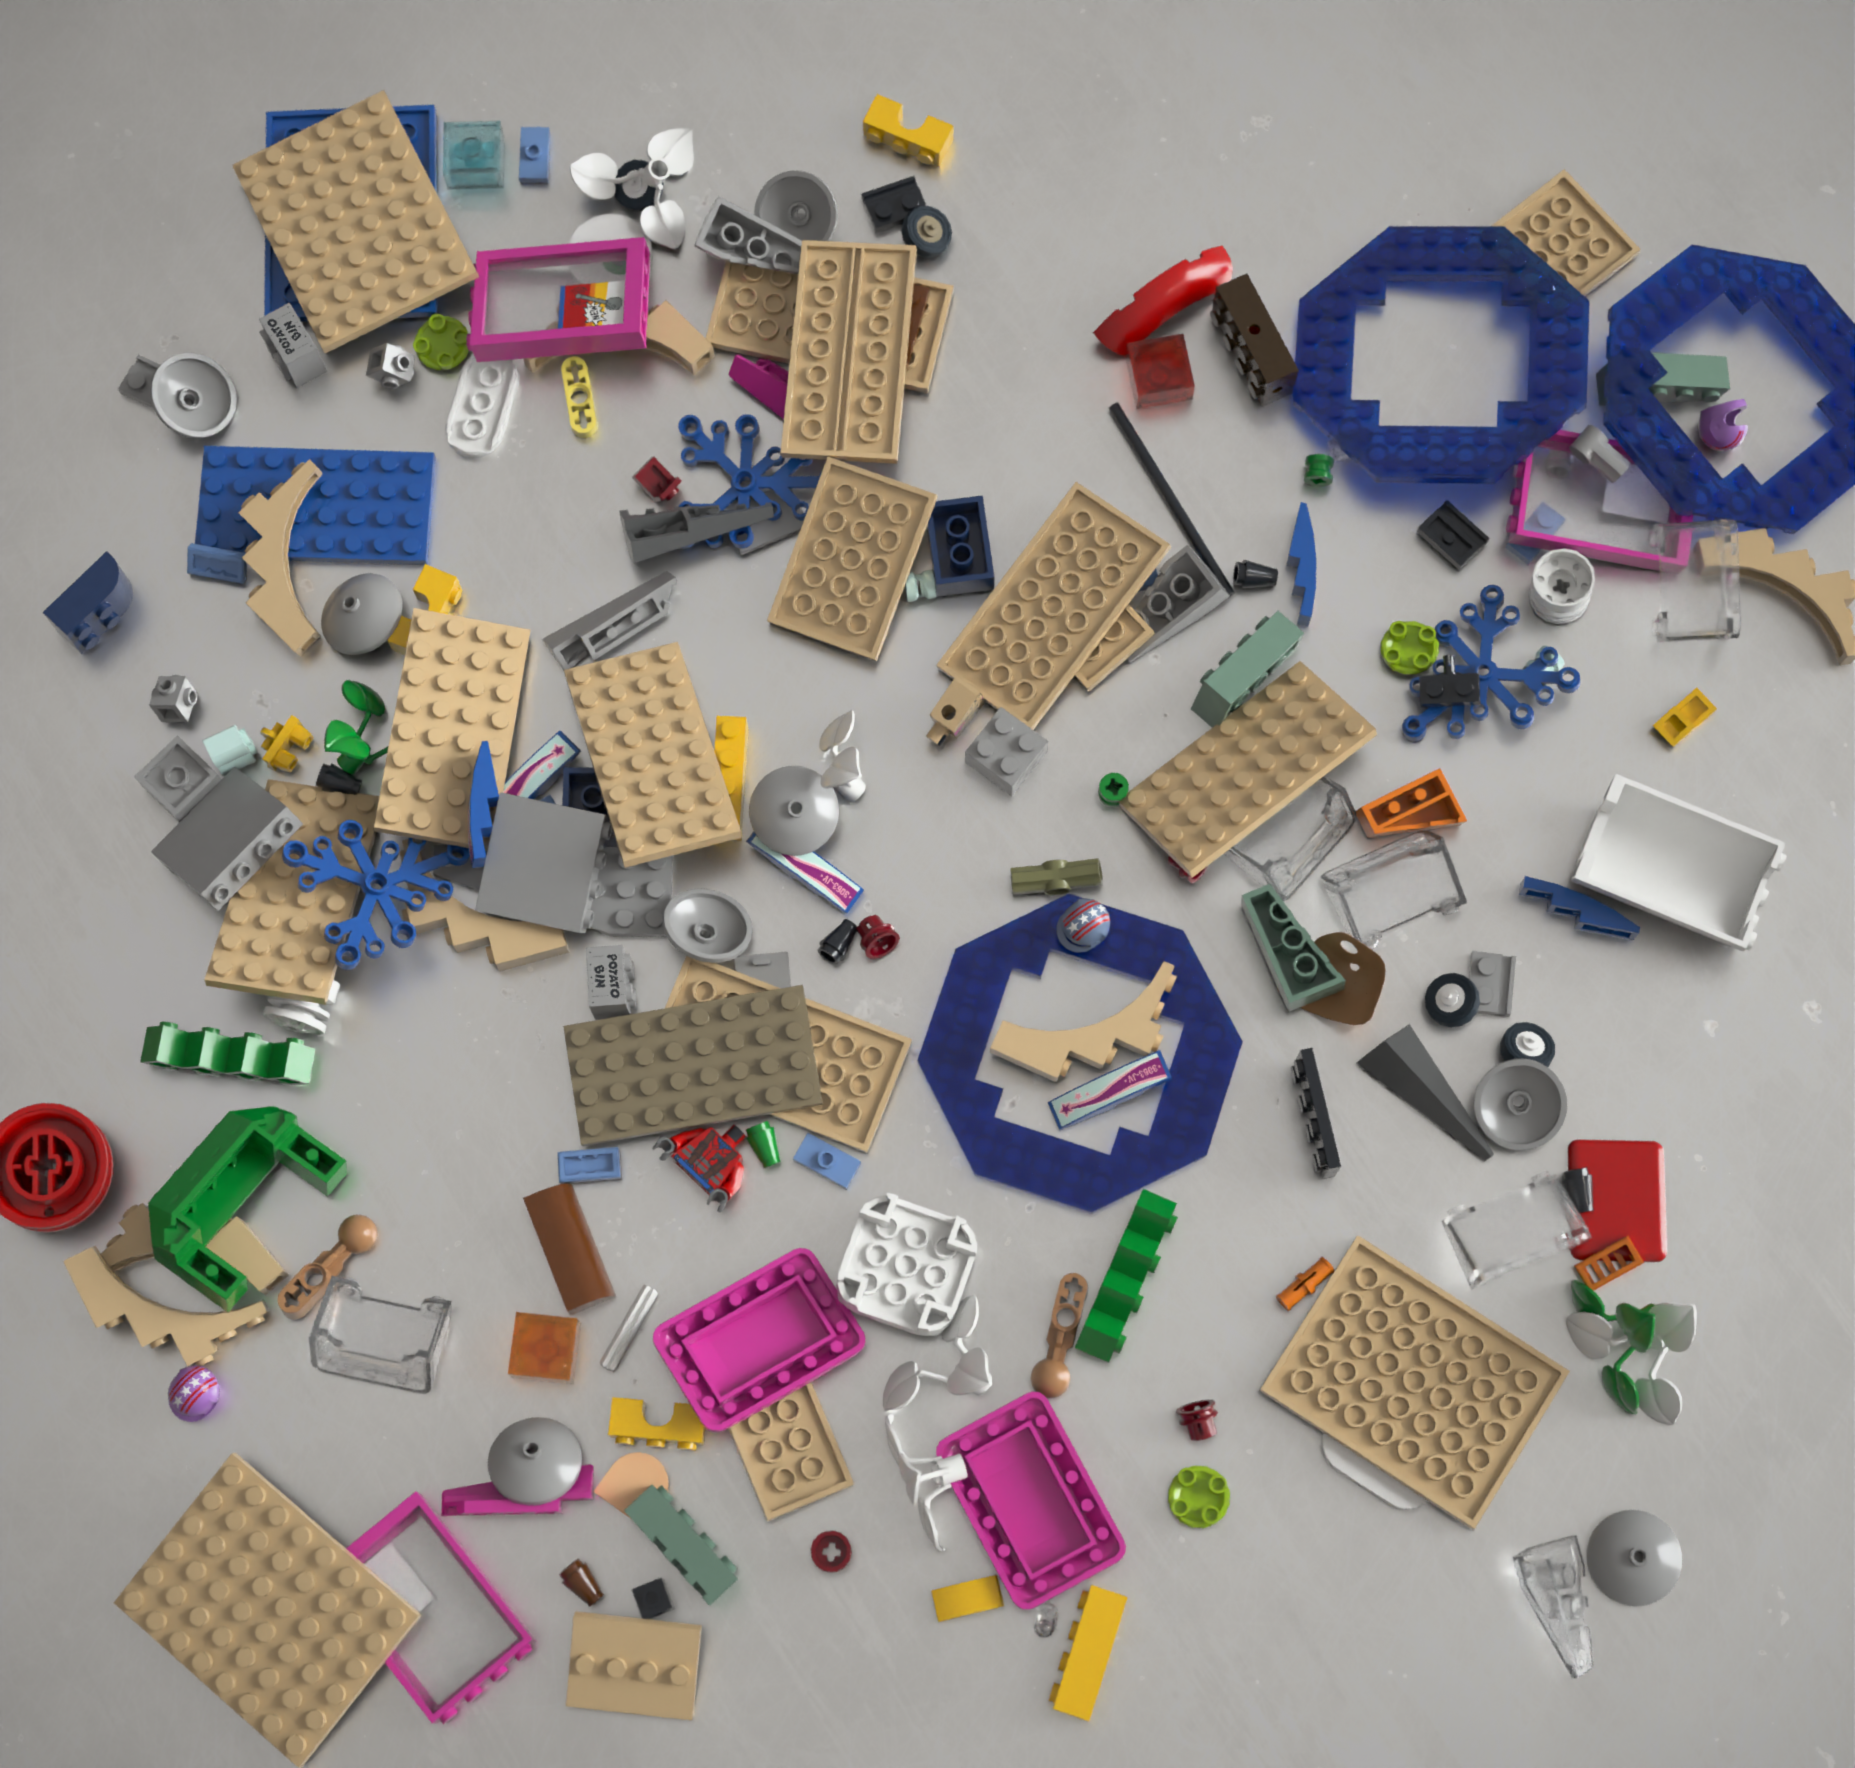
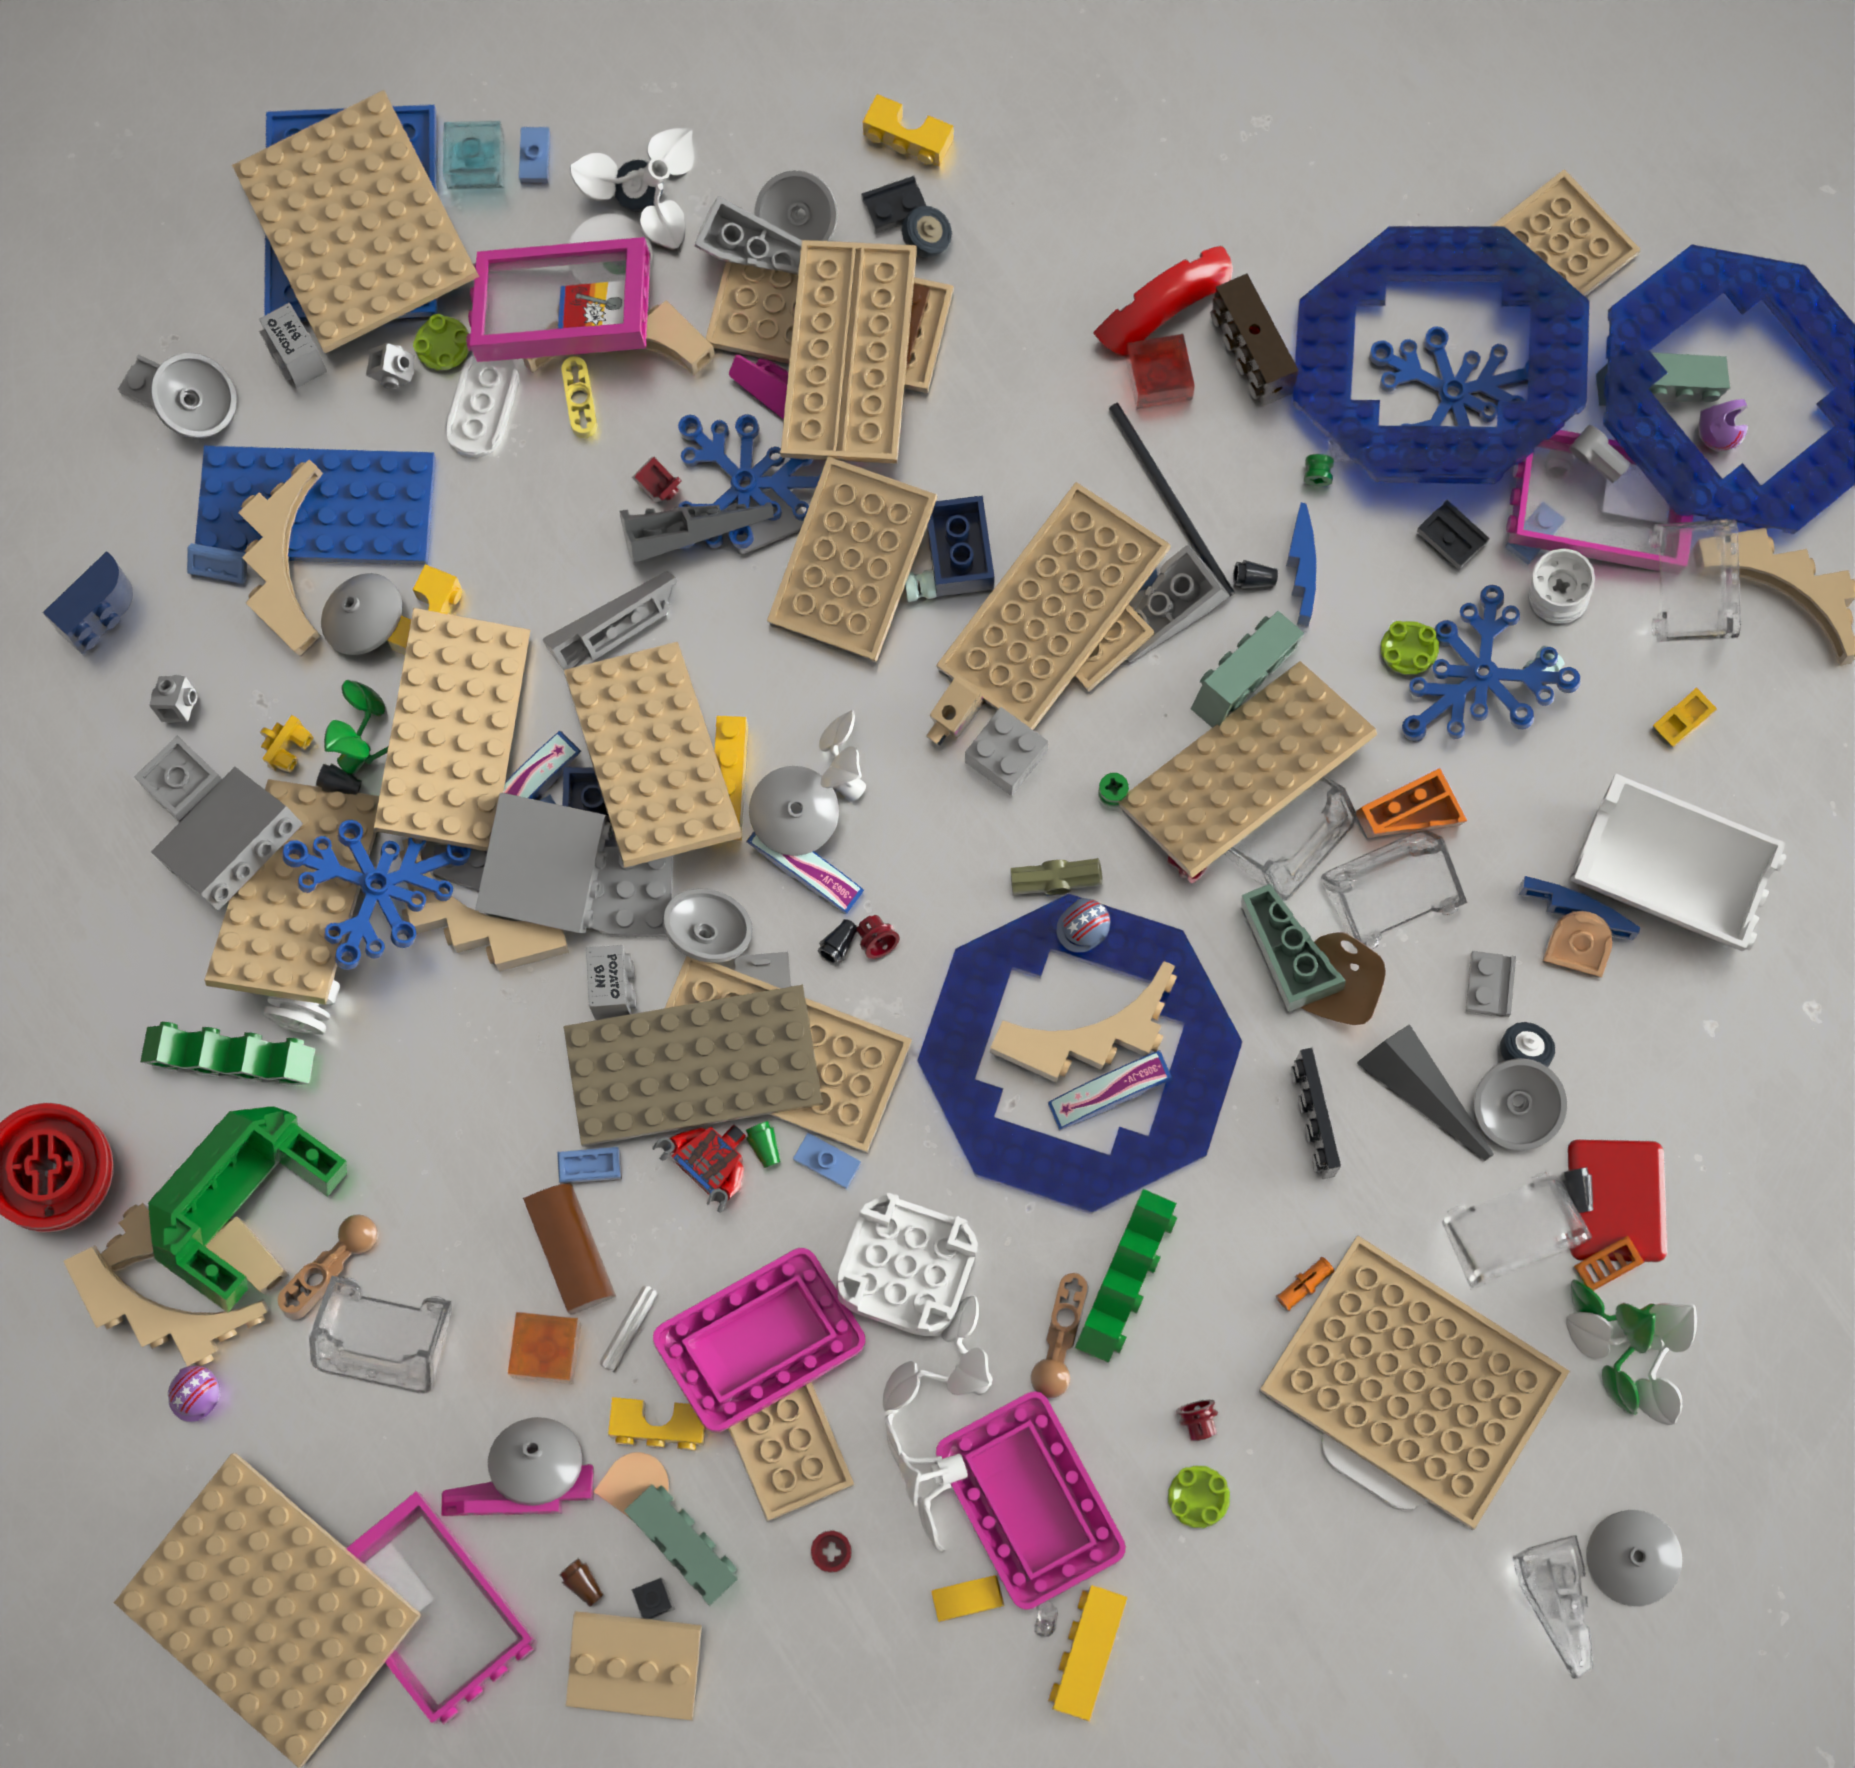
light aqua brick [202,725,258,777] -> none
blue slope [468,741,499,868] -> none
black plate [1419,655,1481,708] -> none
black wheel [1425,973,1480,1028] -> none
none -> blue plant [1369,326,1548,470]
none -> light nougat tile [1543,911,1612,977]

